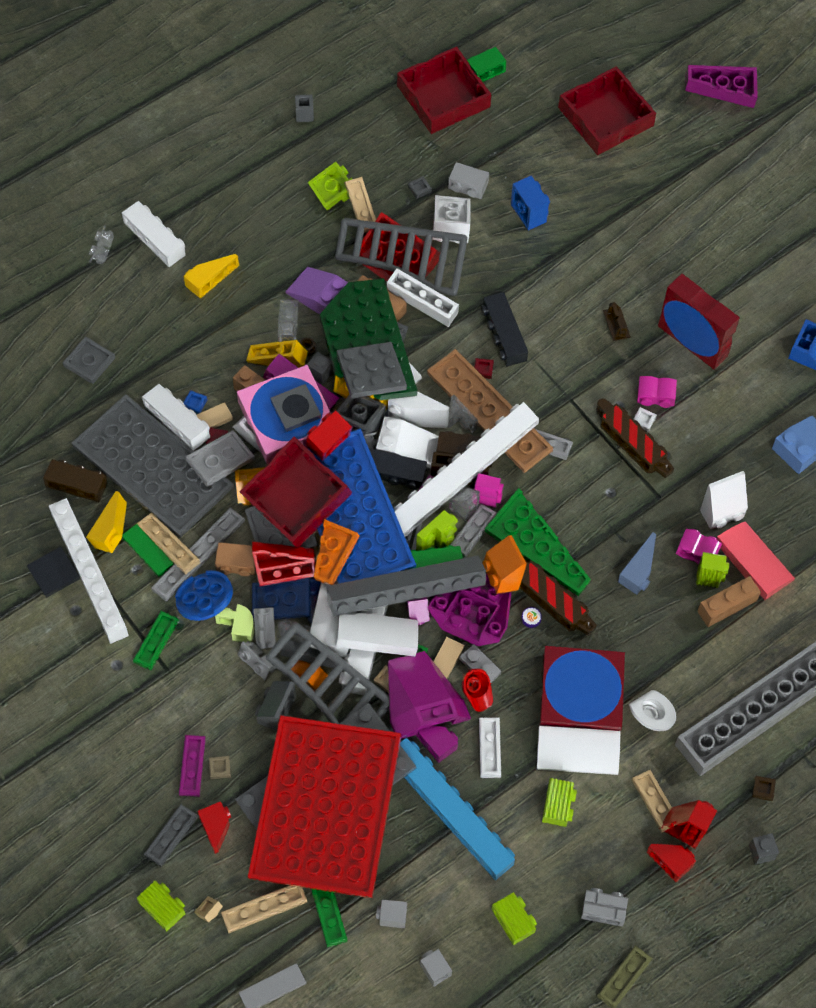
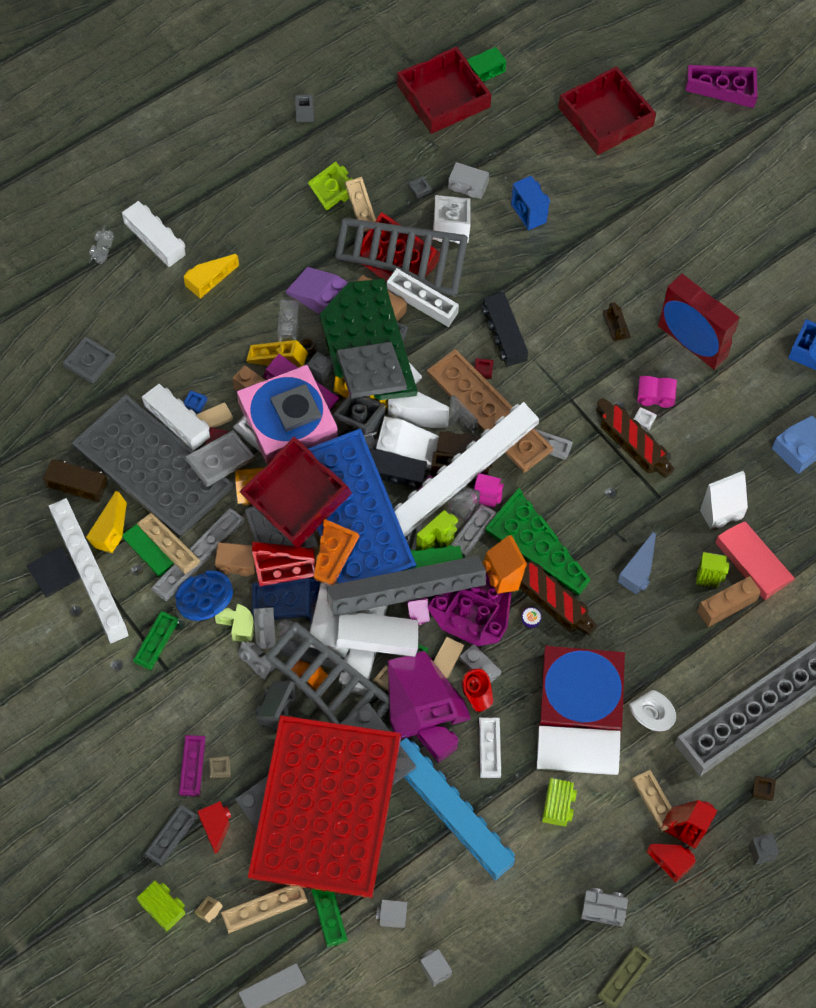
red brick [306,410,352,461] -> none
lime brick [492,892,537,945] -> none
dark pink brick [676,529,722,564] -> none

